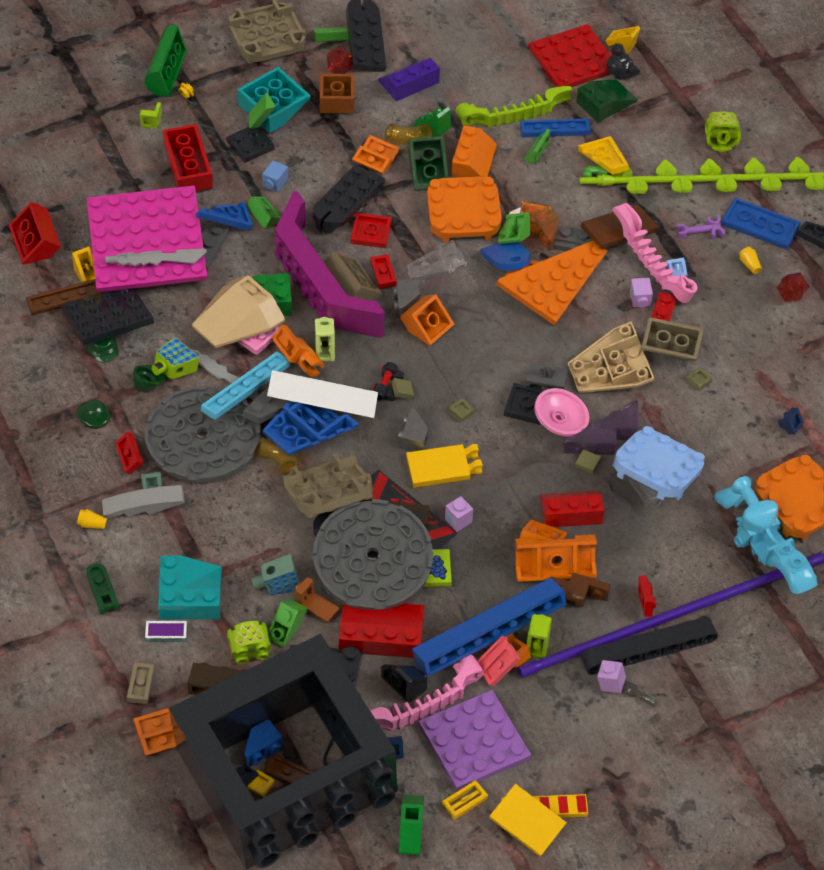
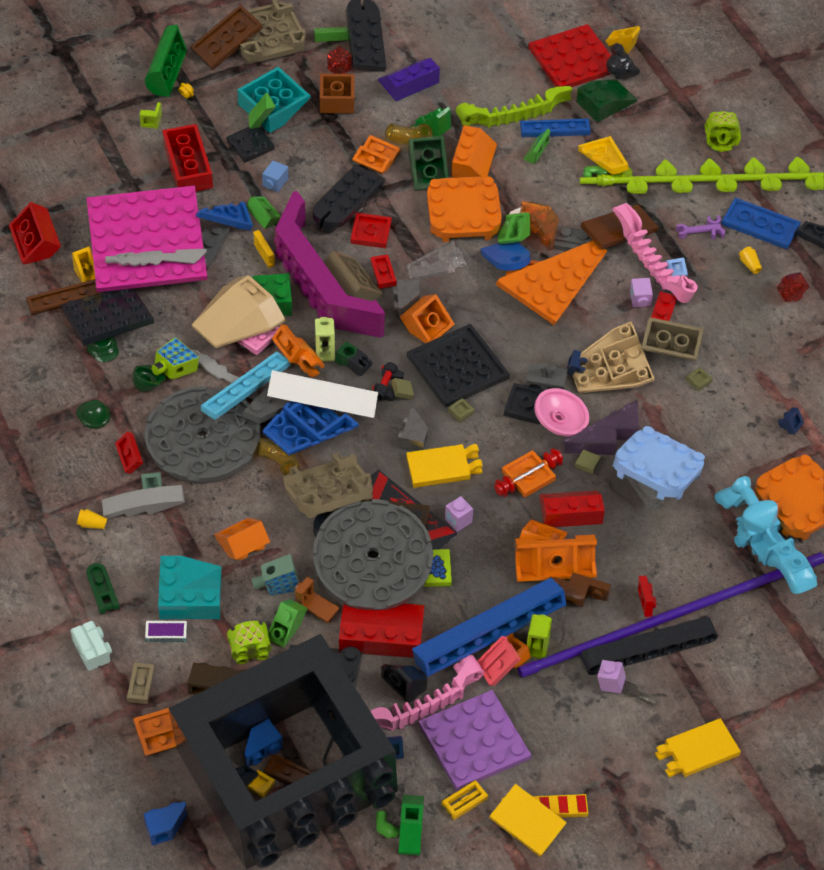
none -> light aqua brick [70,621,112,671]
none -> blue slope [144,801,187,846]
none -> reddish brown tile [190,4,263,70]
none -> orange slope [214,517,270,560]
none -> yellow tile [253,230,275,268]
none -> leg [335,341,373,376]
none -> bright green arm [376,811,399,838]
none -> black plate [407,324,510,408]
none -> orange plate [494,448,563,498]
none -> dark blue tile [566,349,588,376]
none -> yellow tile [655,718,741,777]

